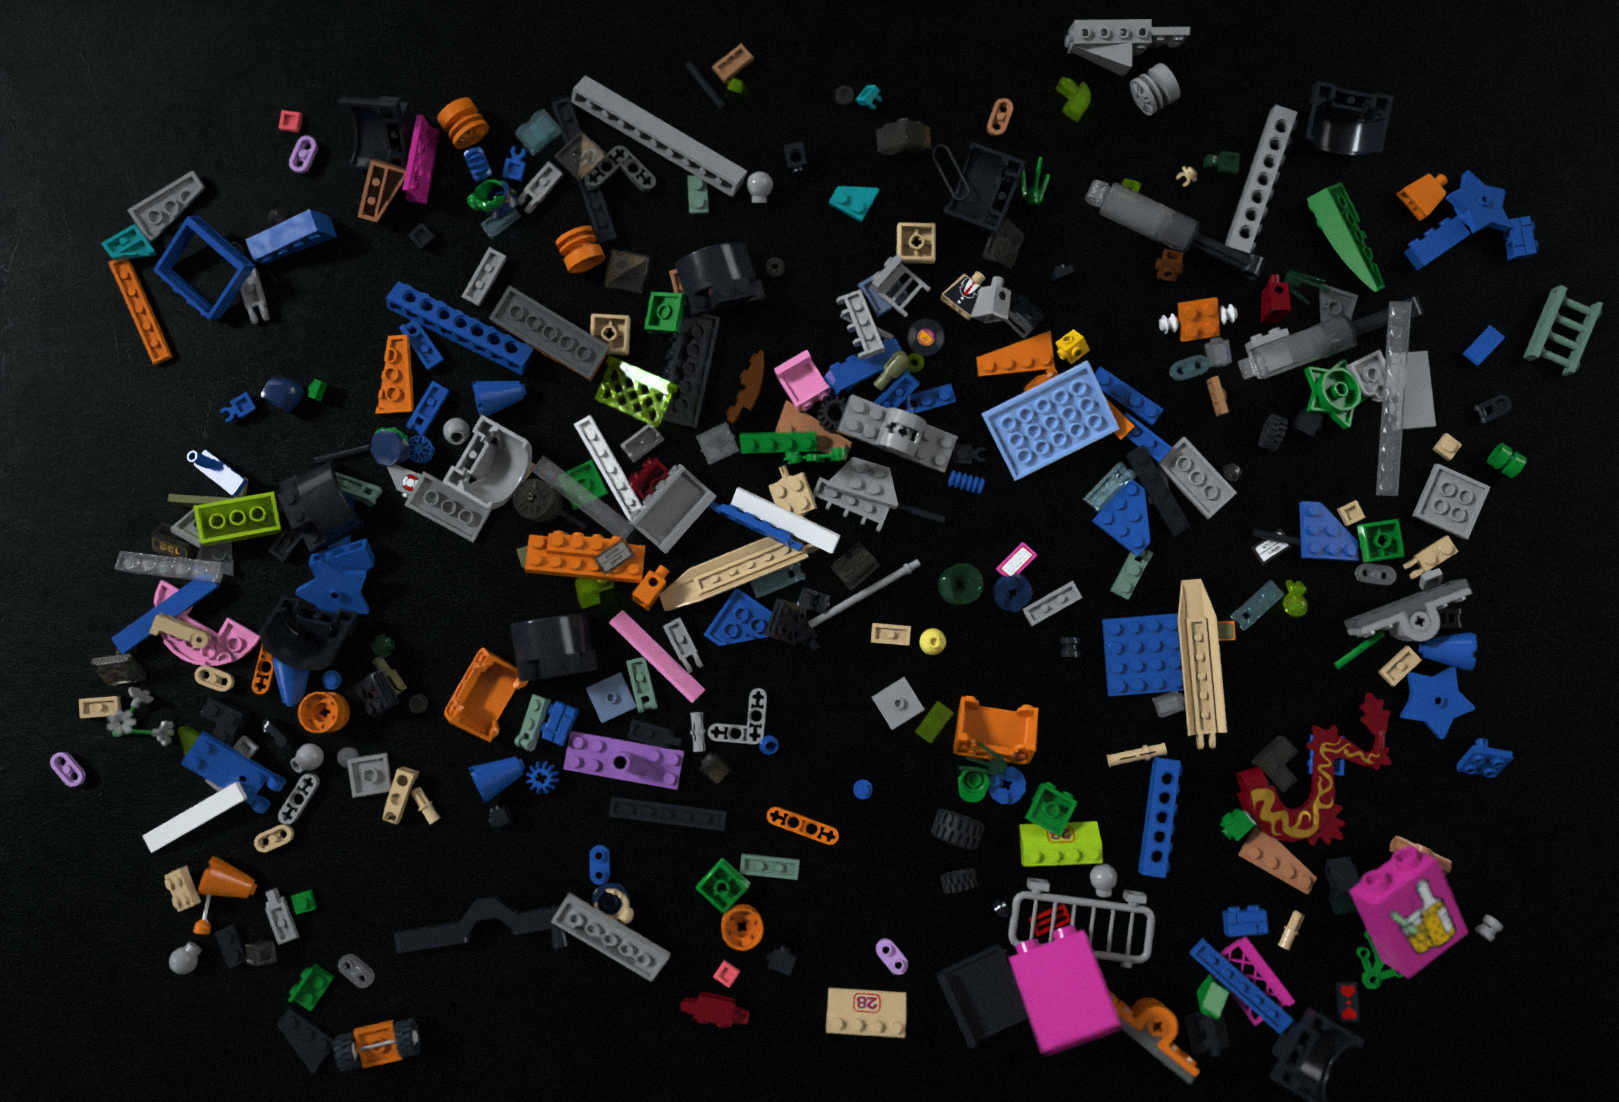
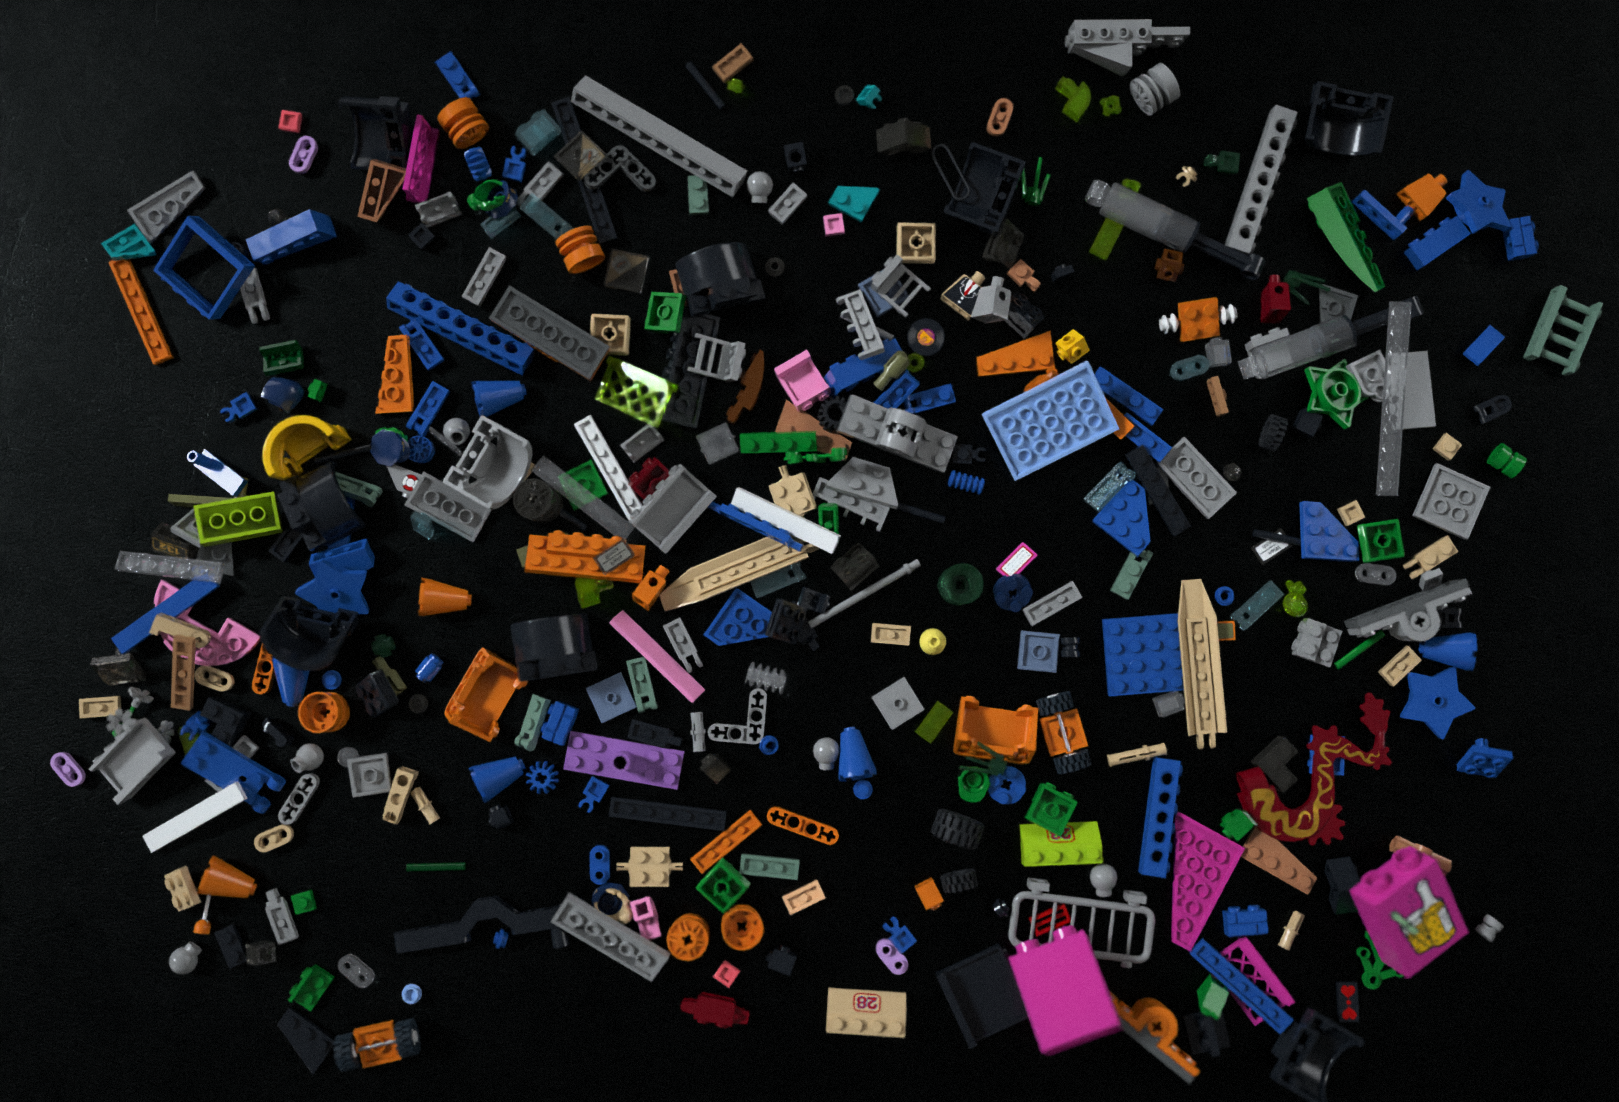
none -> light grey panel [89,717,176,805]
none -> medium nougat hinge [171,634,196,711]
none -> blue plate [180,711,215,741]
none -> dark green bracket [259,340,304,377]
none -> yellow piece [263,416,351,481]
none -> light blue plate [402,984,422,1004]
none -> dark green bar [406,862,466,872]
none -> clear light blue plate [411,511,434,539]
none -> light grey hinge [415,191,462,228]
none -> blue brick [415,653,444,683]
none -> orange cone [418,578,472,616]
none -> clear piece [428,427,462,456]
none -> blue plate [436,52,480,99]
none -> blue plate [493,929,509,949]
none -> clear light blue plate [519,193,573,240]
none -> blue plate [579,776,610,813]
none -> tan plate [617,847,683,887]
none -> bright pink brick [630,897,662,941]
none -> orange wheel [667,913,710,961]
none -> light grey plate [687,333,746,382]
none -> orange tile [690,810,762,874]
none -> clear piece [745,662,787,695]
none -> light grey plate [768,183,807,225]
none -> light nougat plate [782,879,826,915]
none -> light grey piece [813,737,840,770]
none -> green brick [818,503,839,544]
none -> bright pink plate [823,213,845,236]
none -> blue cone [838,727,877,782]
none -> blue plate [883,917,917,954]
none -> orange brick [915,877,943,910]
none -> nougat plate [1007,259,1041,292]
none -> sand blue plate [1017,631,1060,673]
none -> plate [1036,691,1092,774]
none -> clear neon green plate [1089,217,1124,260]
none -> clear neon green plate [1100,96,1121,116]
none -> dark pink wing [1171,811,1245,951]
none -> blue plate [1215,586,1234,606]
none -> light grey plate [1291,618,1342,667]
none -> blue piece [1352,190,1414,240]

